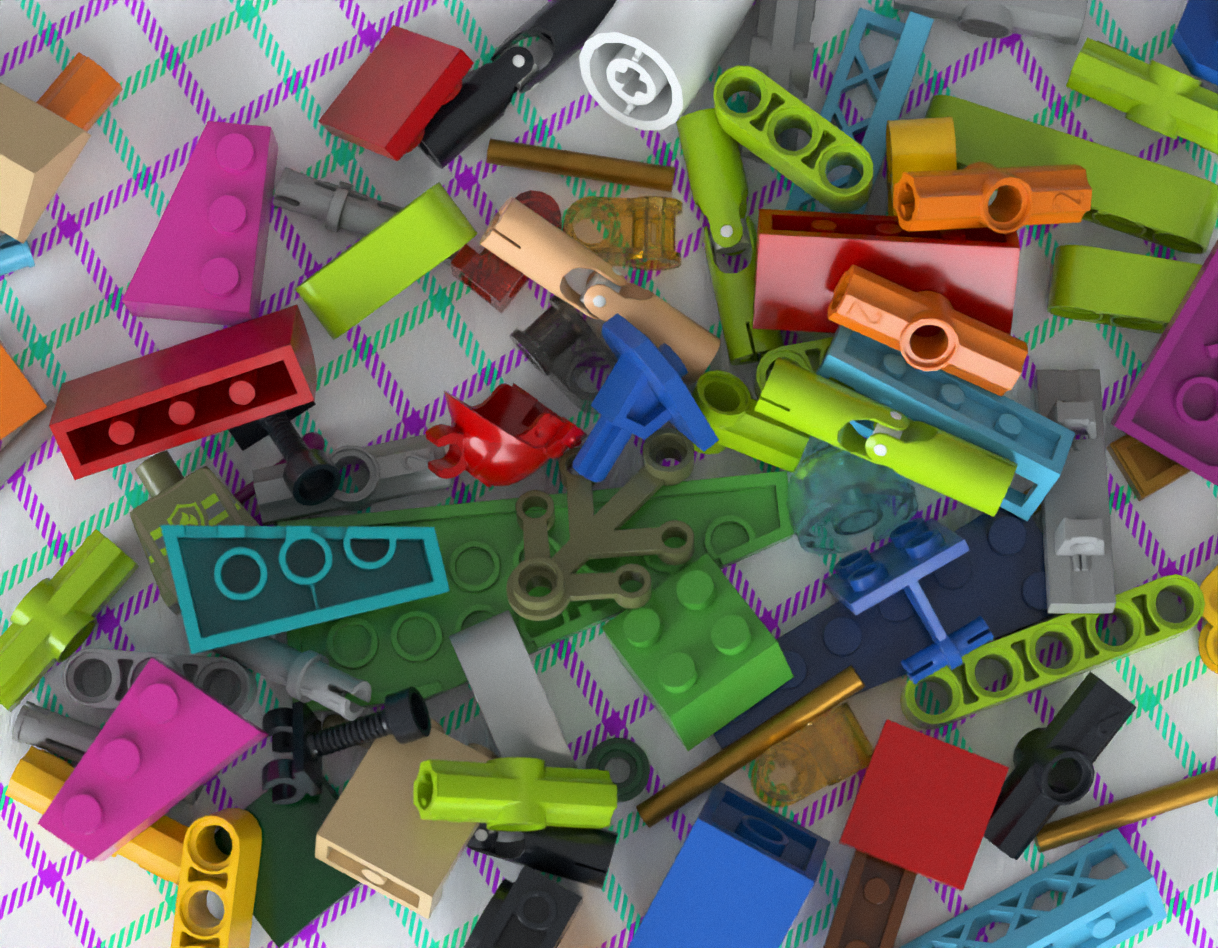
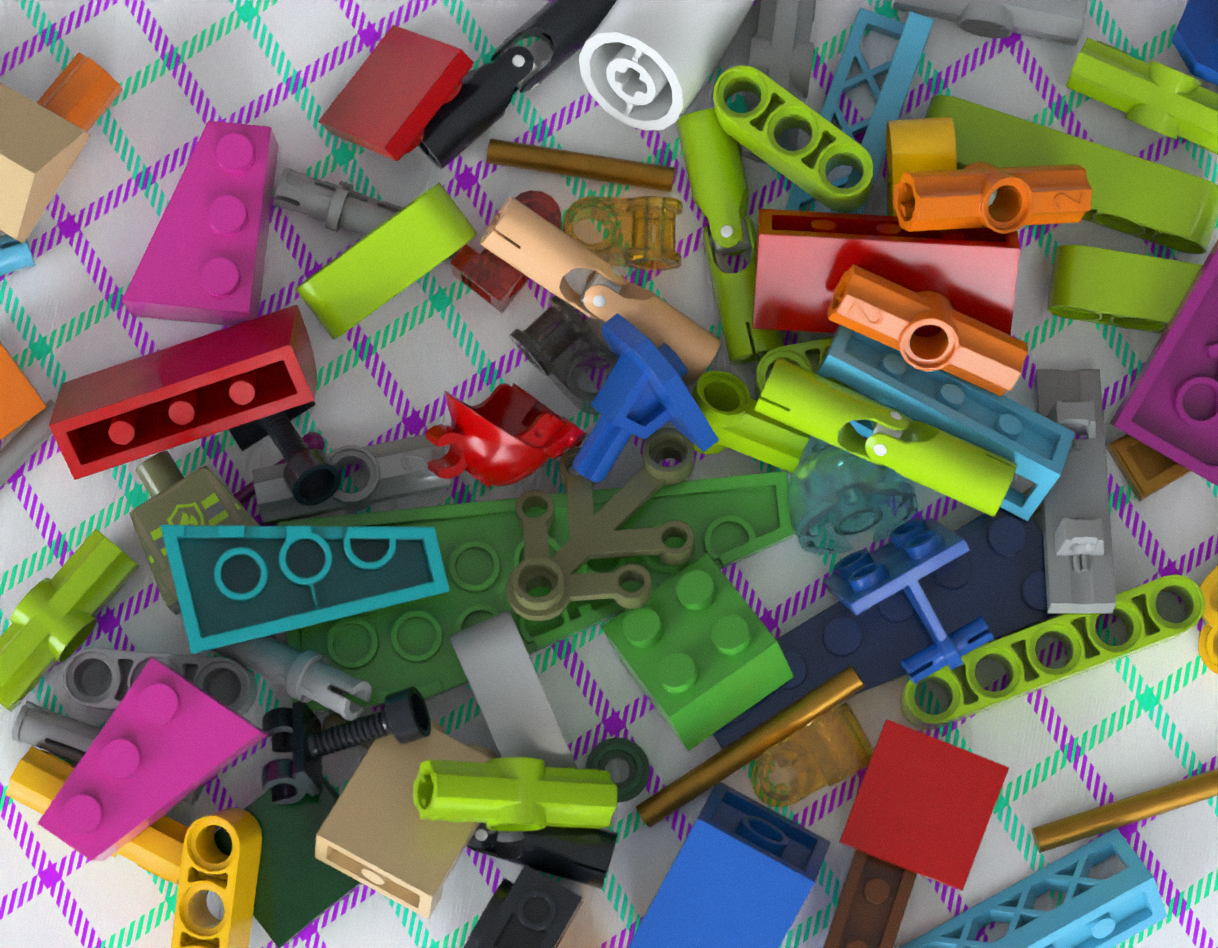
black piece [983,671,1137,860] -> none

